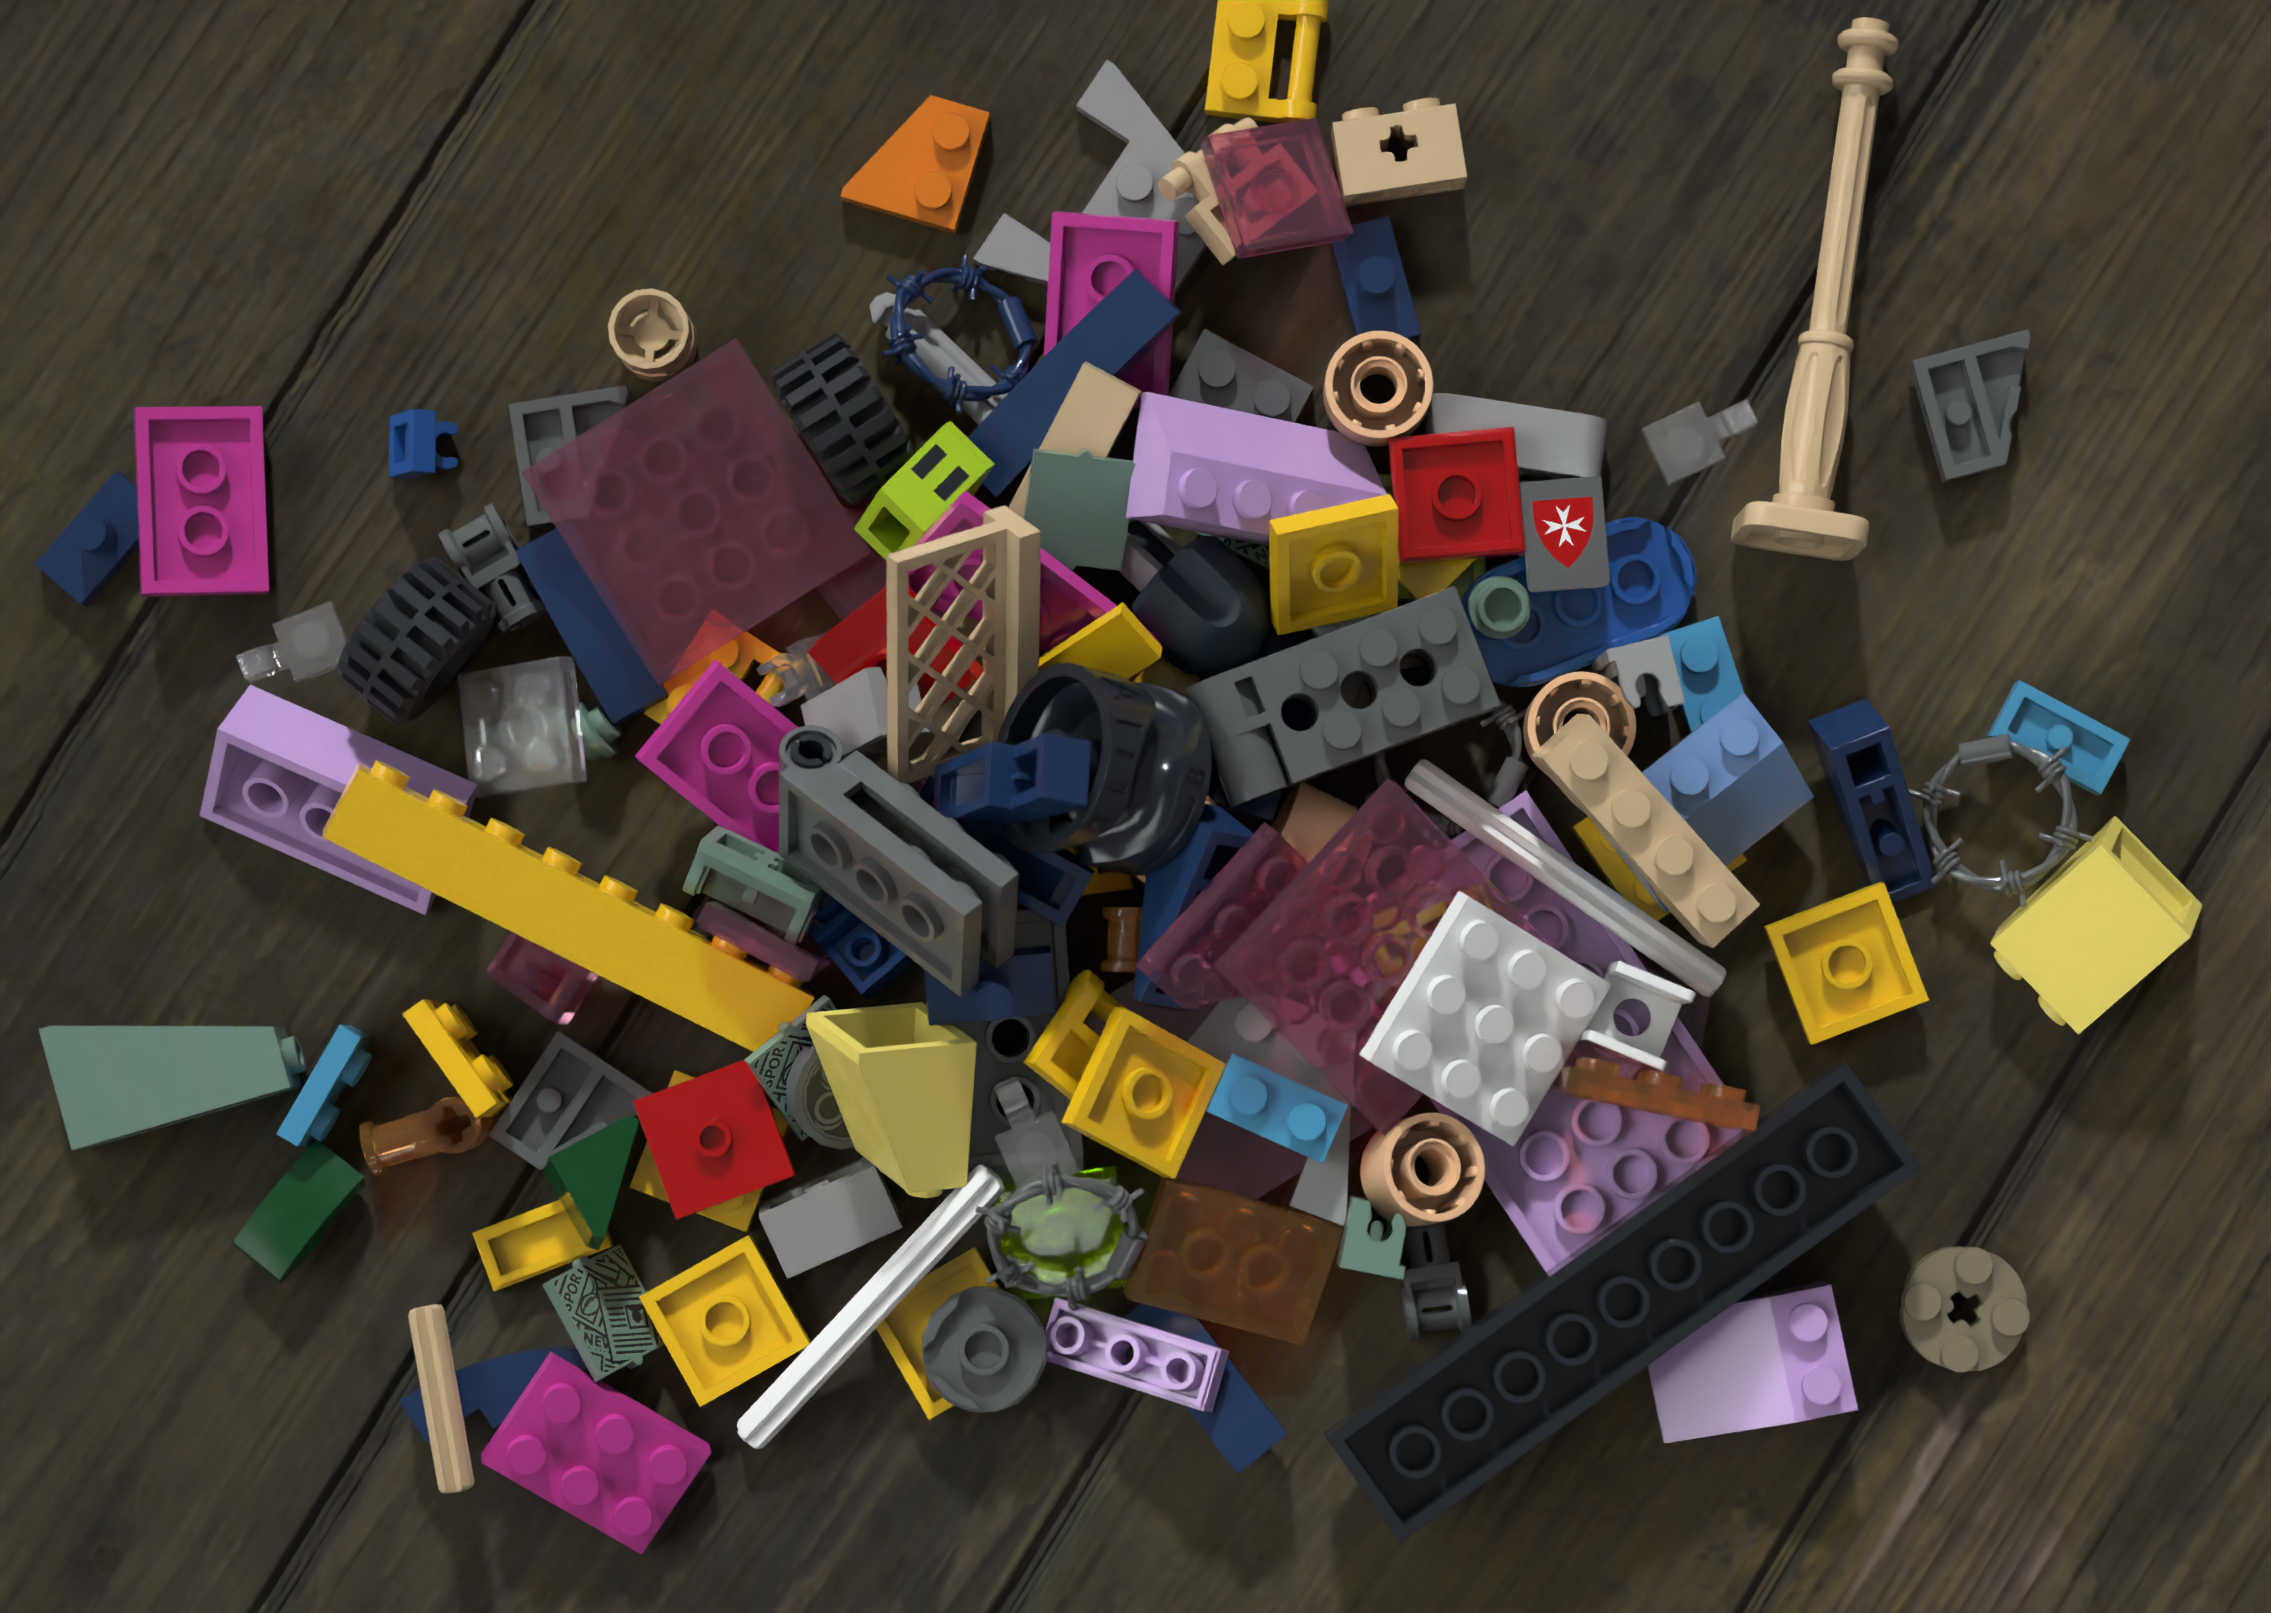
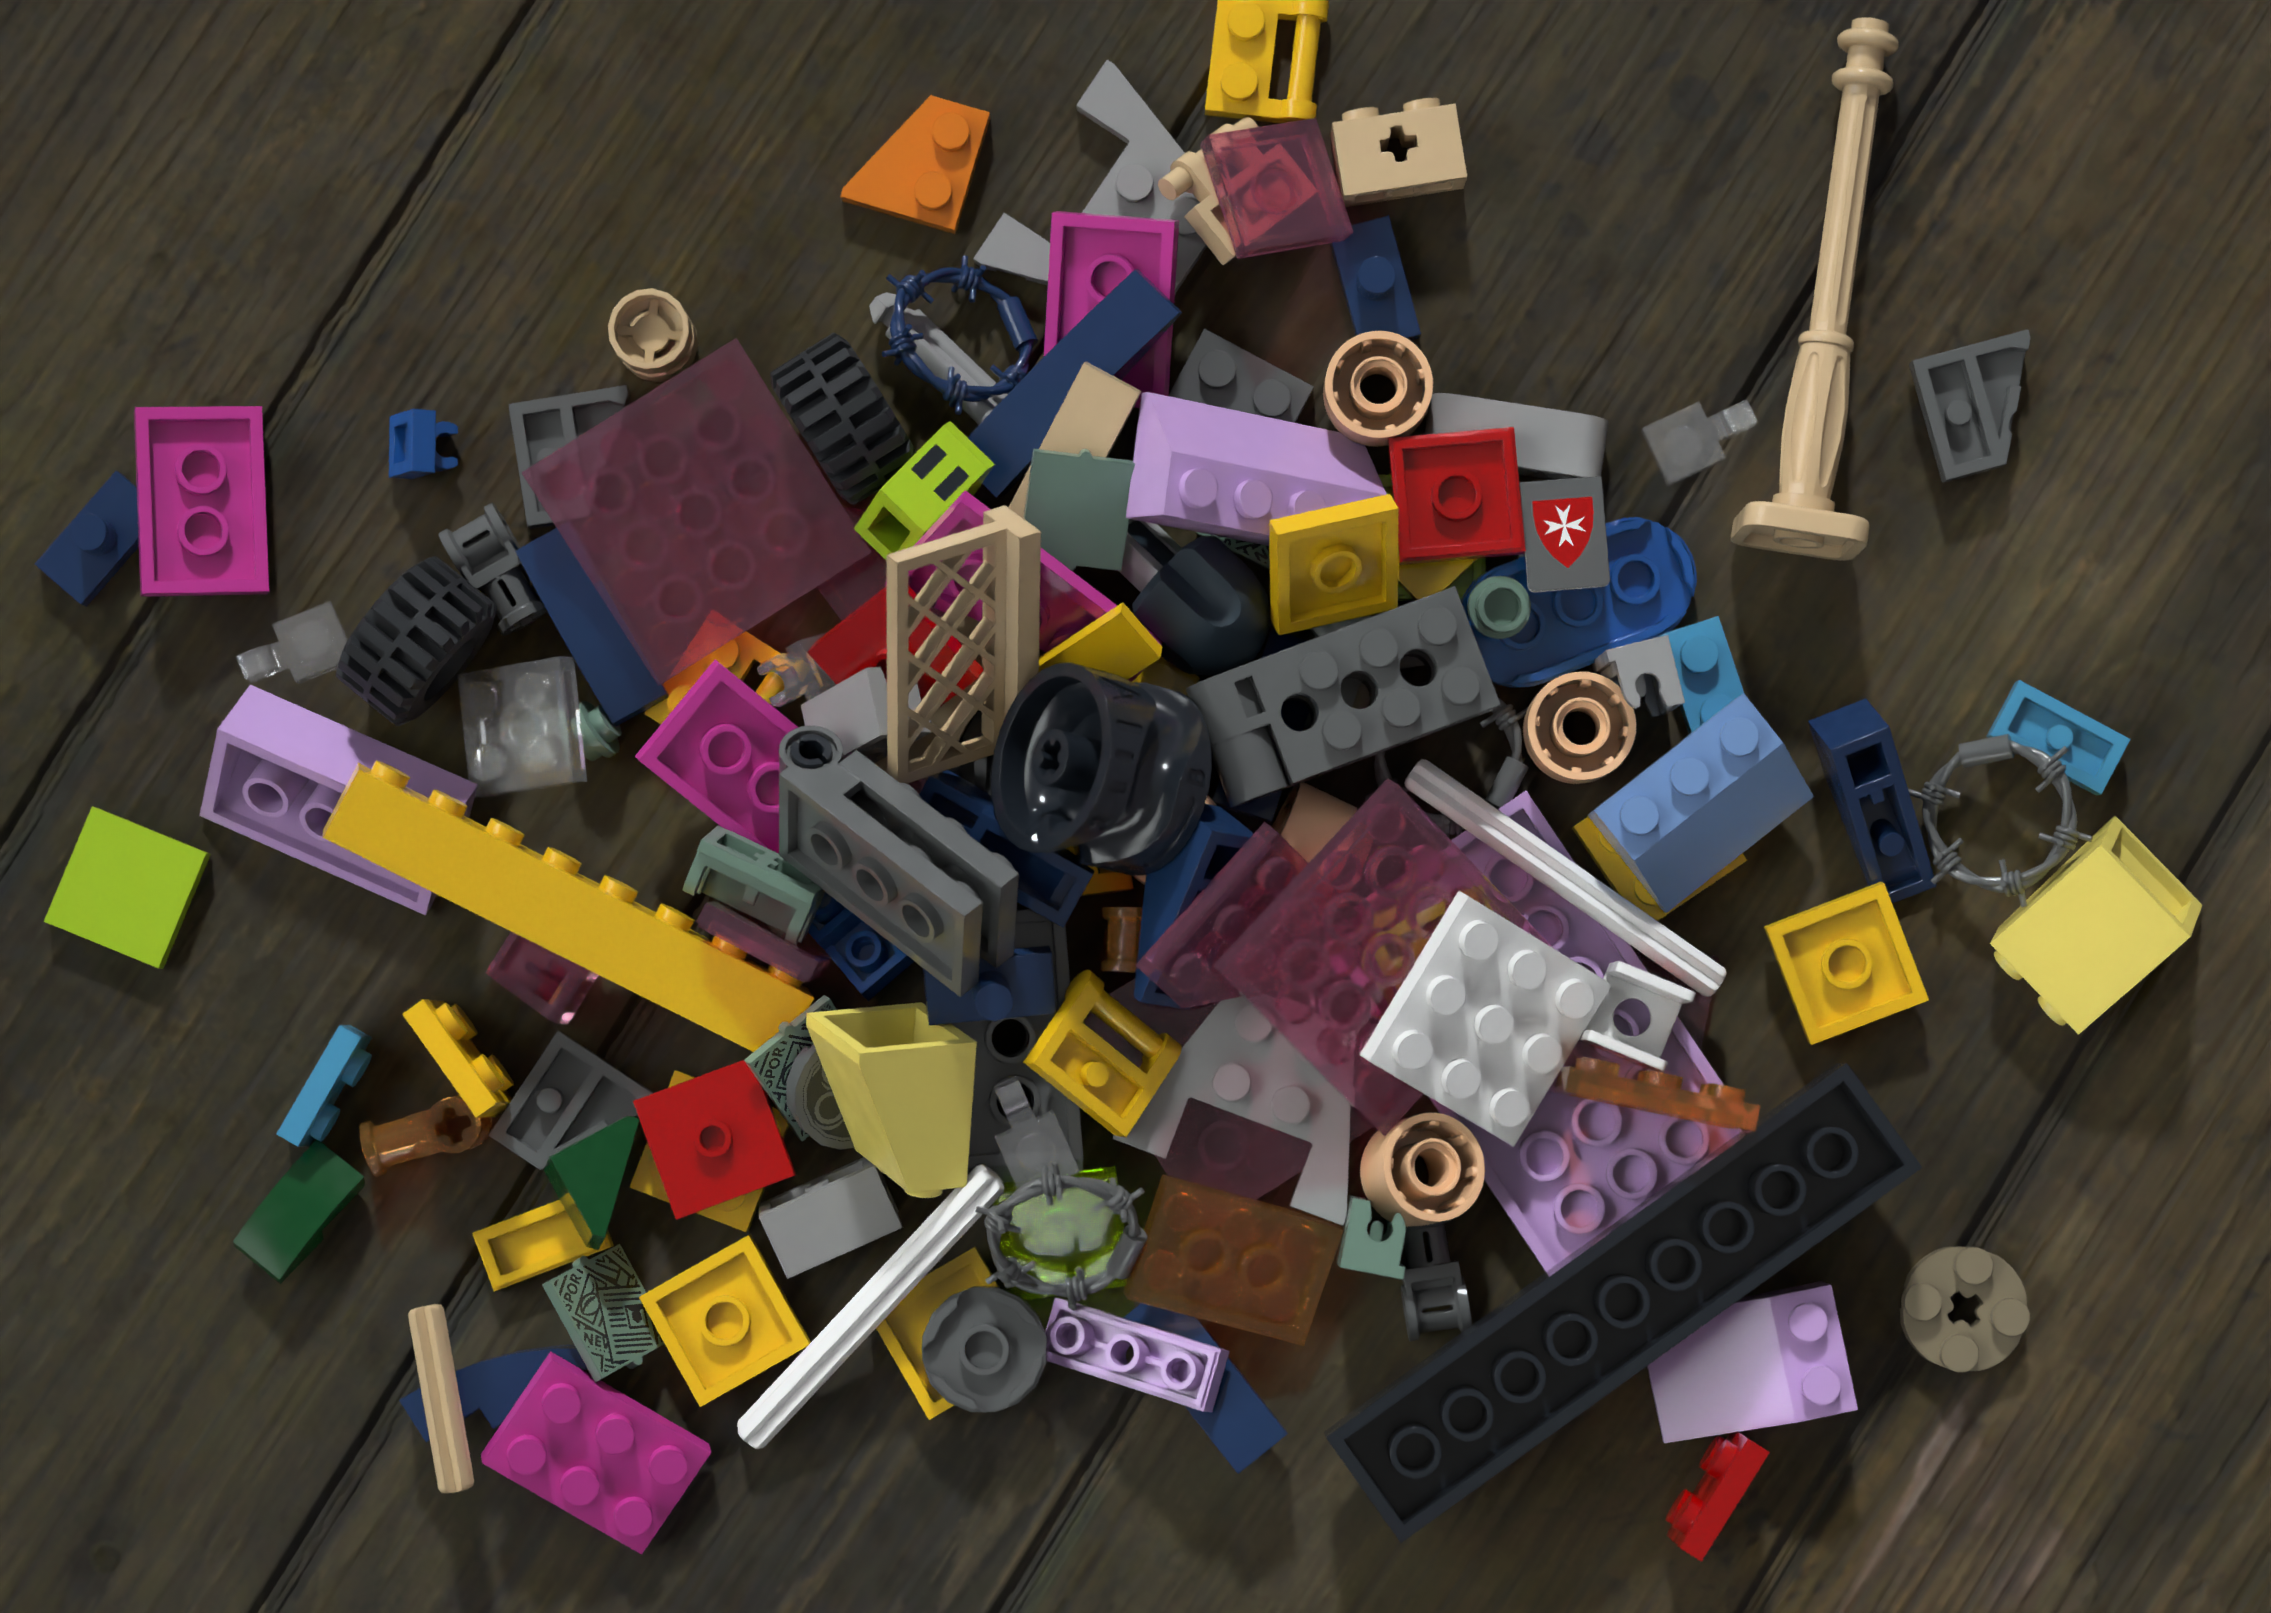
sand green slope [38,1026,306,1150] -> none
dark blue slope [933,733,1091,829] -> none
yellow plate [1061,1007,1226,1179] -> none
dark azure plate [1206,1053,1349,1164] -> none
tan arch [1531,714,1760,948] -> none
none -> lime tile [44,806,211,969]
none -> red plate [1665,1432,1770,1562]

